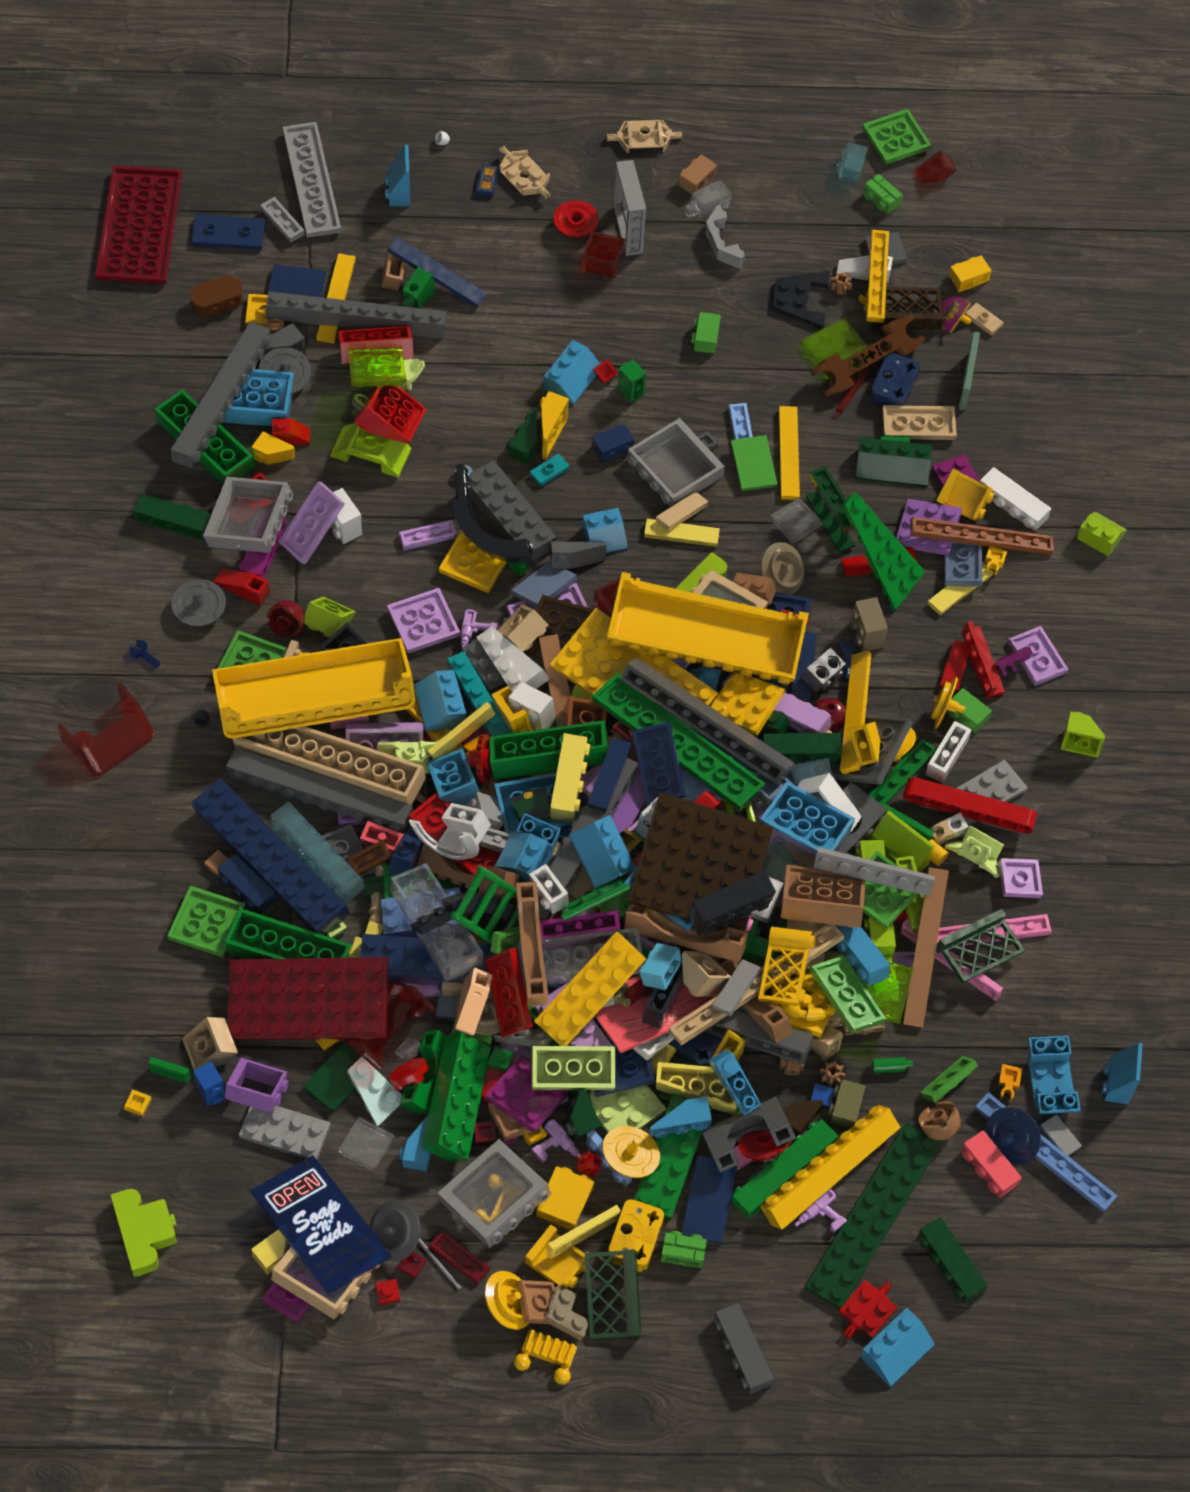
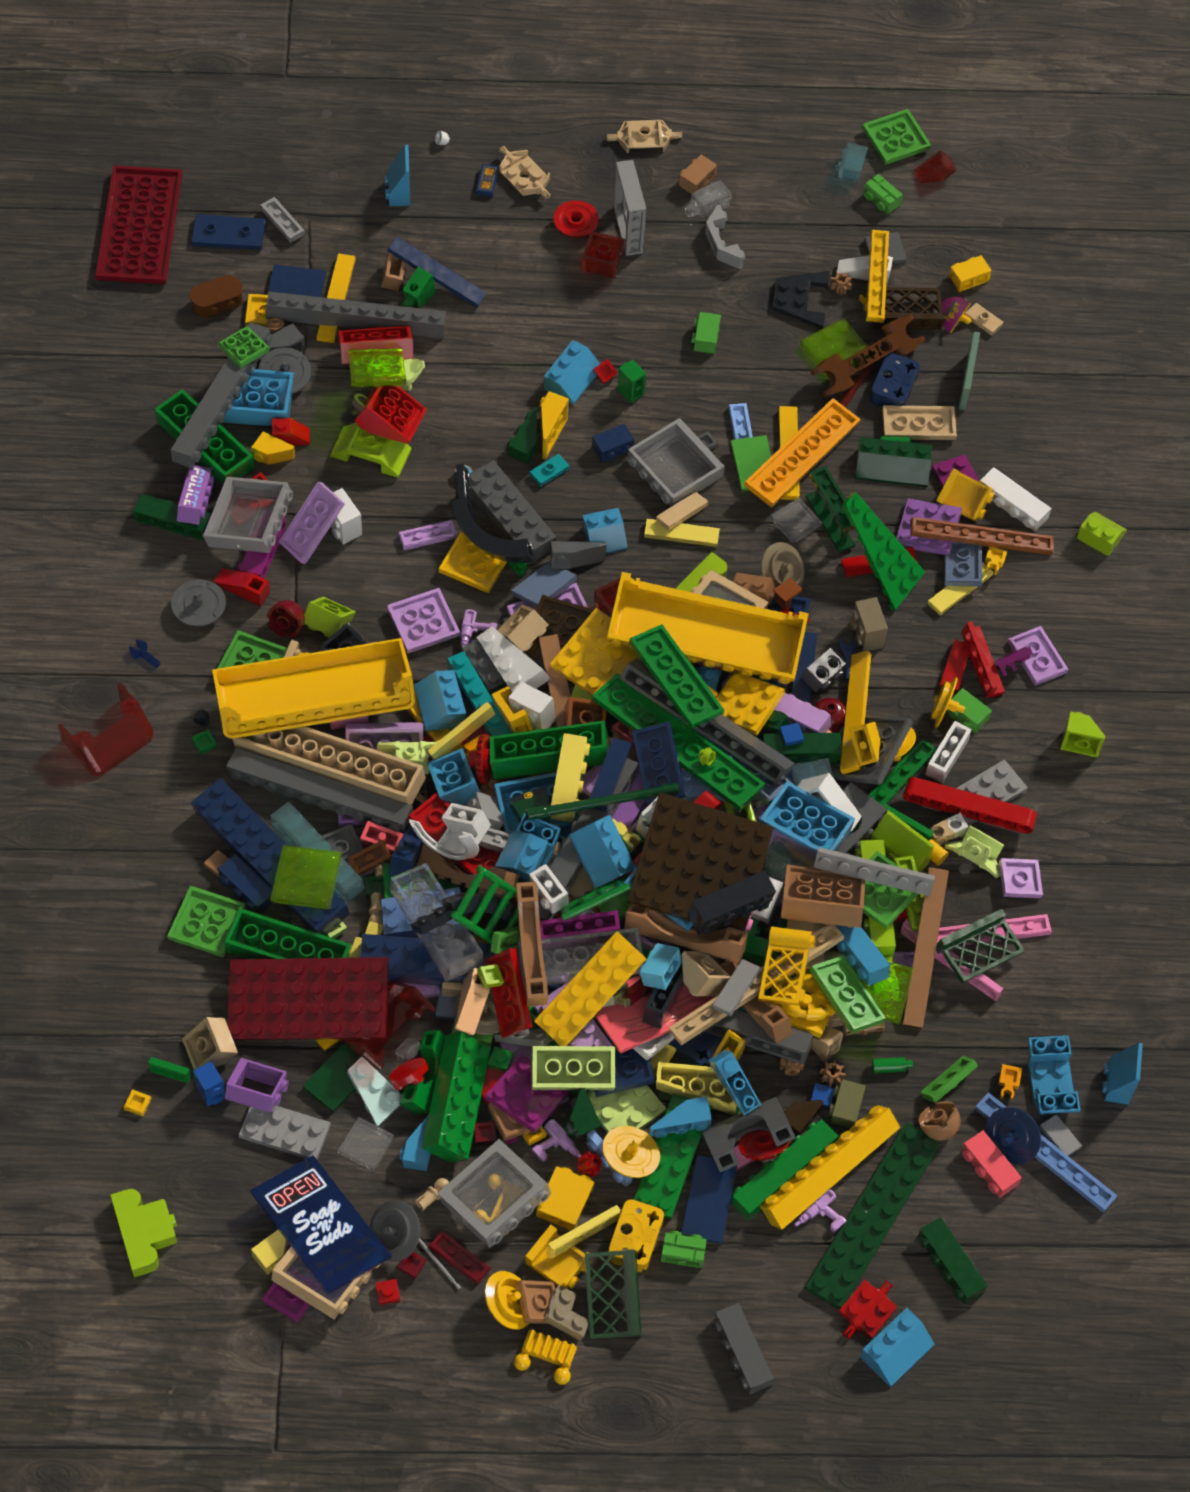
light grey plate [283,122,341,238] -> none
none -> medium lavender brick [177,465,214,525]
none -> green tile [191,729,217,755]
none -> bright green tile [218,326,270,368]
none -> clear neon green plate [270,845,342,909]
none -> tan pin [415,1178,449,1211]
none -> lime plate [477,964,504,988]
none -> dark green piece [525,783,679,820]
none -> light yellow plate [612,818,641,851]
none -> green plate [629,624,724,729]
none -> lime plate [698,747,716,766]
none -> light orange plate [744,398,861,507]
none -> dark orange panel [773,577,802,610]
none -> blue tile [780,723,804,746]

